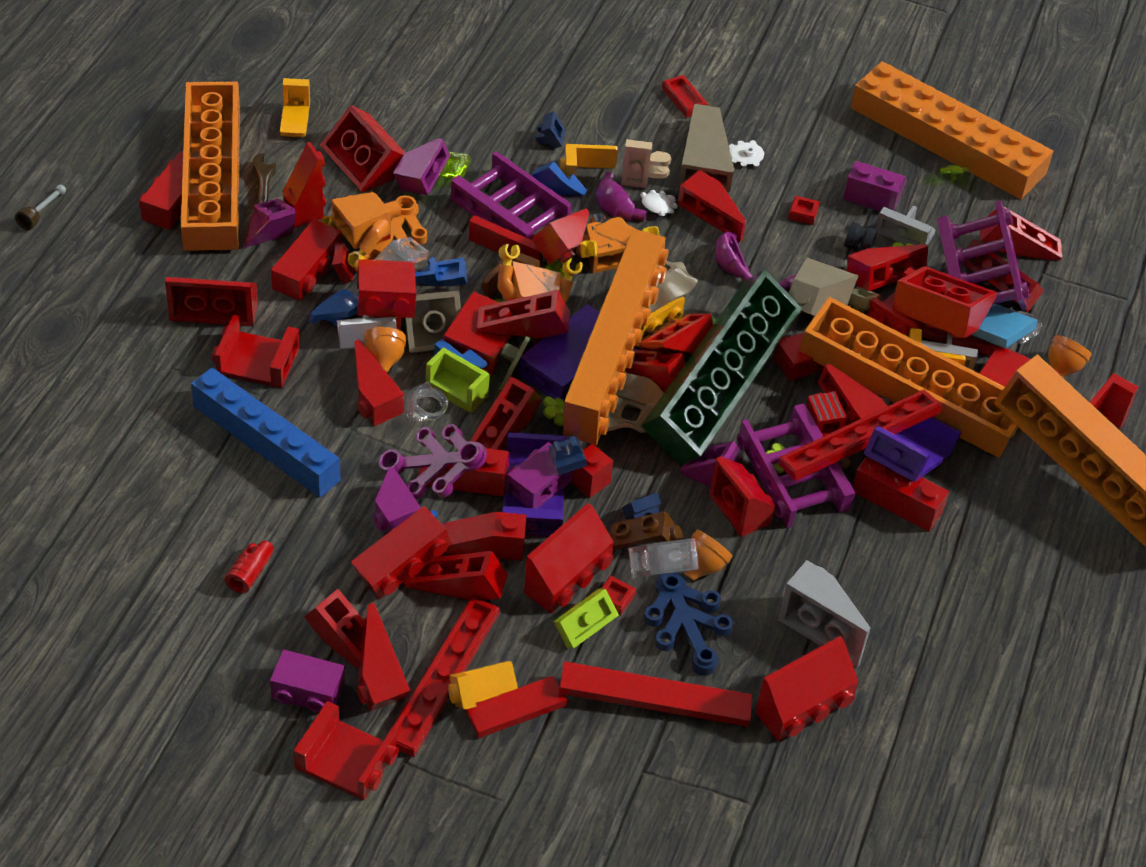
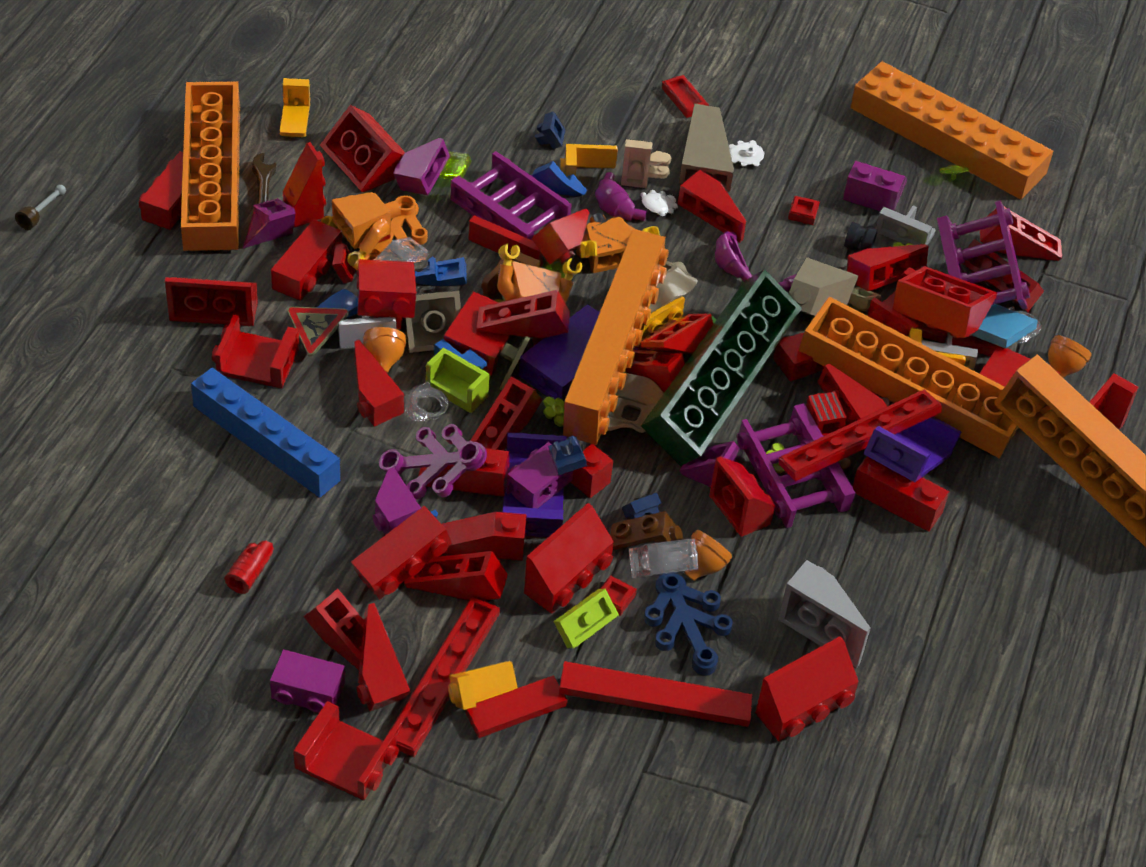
none -> piece [287,307,349,356]

